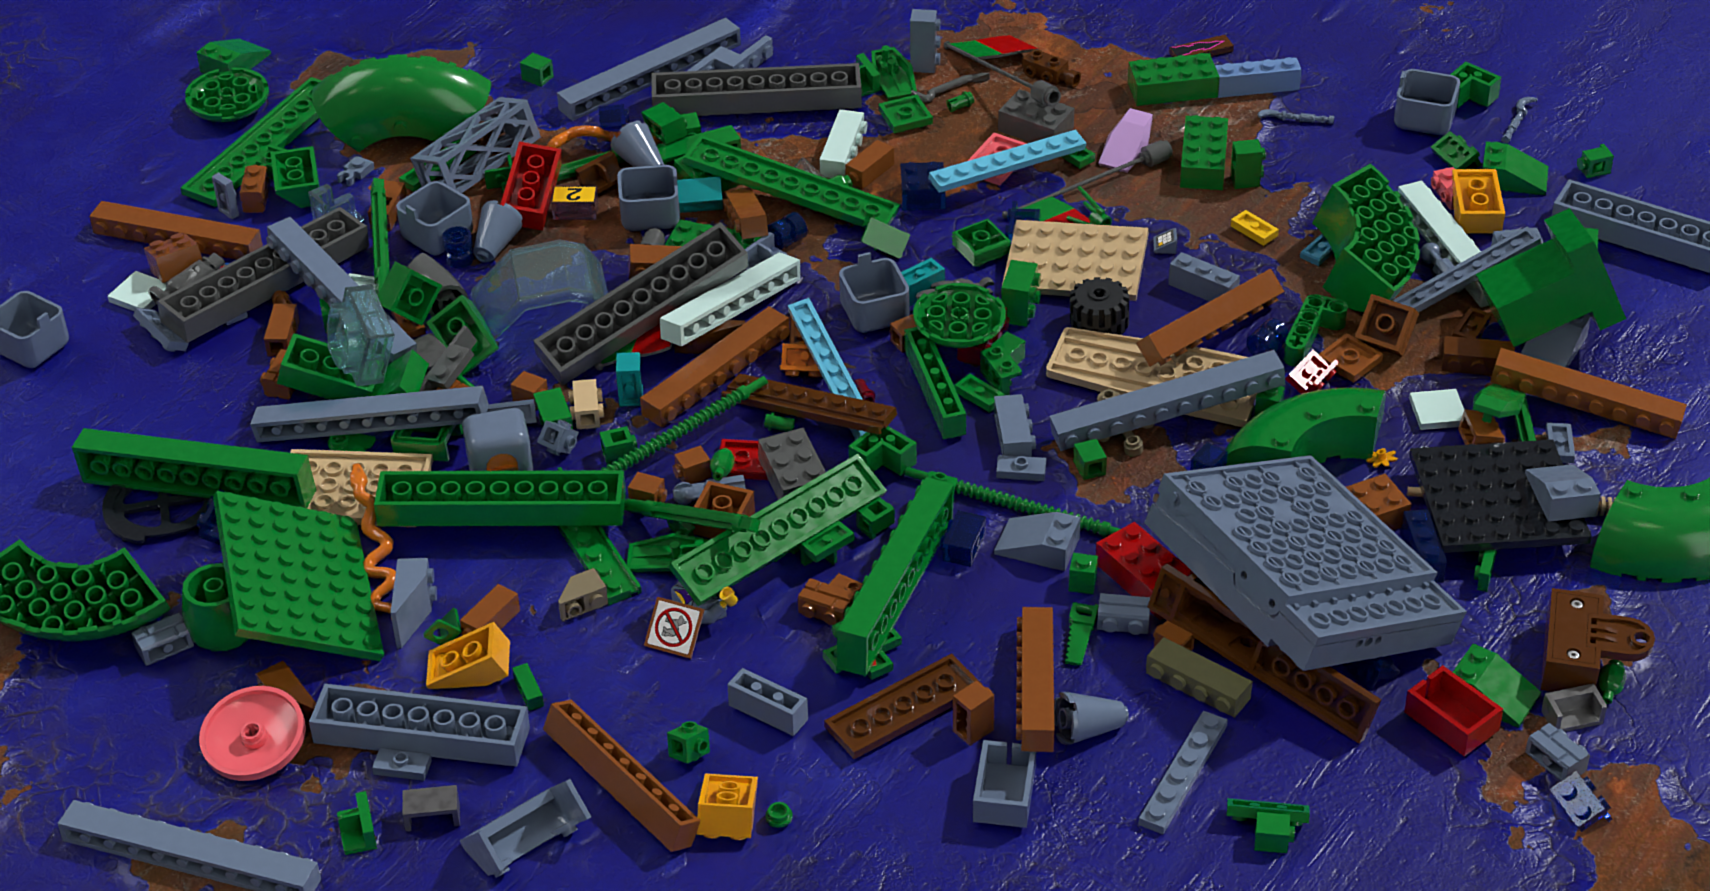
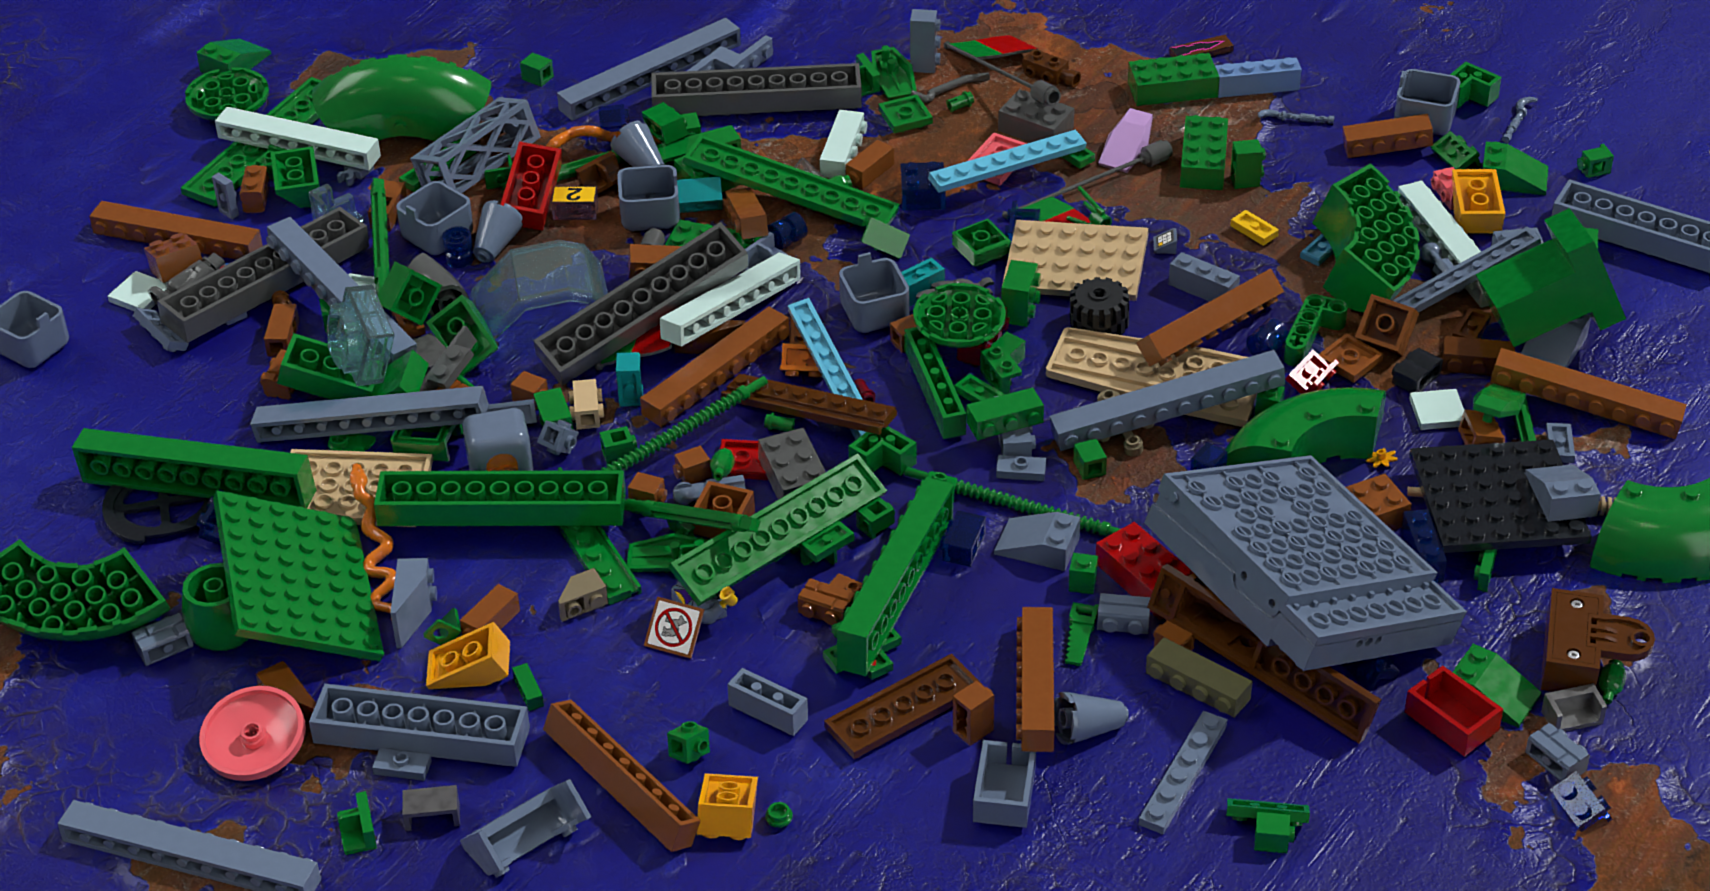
none -> light aqua brick [215,107,381,170]
none -> green brick [966,387,1044,440]
none -> dark orange brick [1343,113,1433,158]
none -> black brick [1392,348,1443,393]

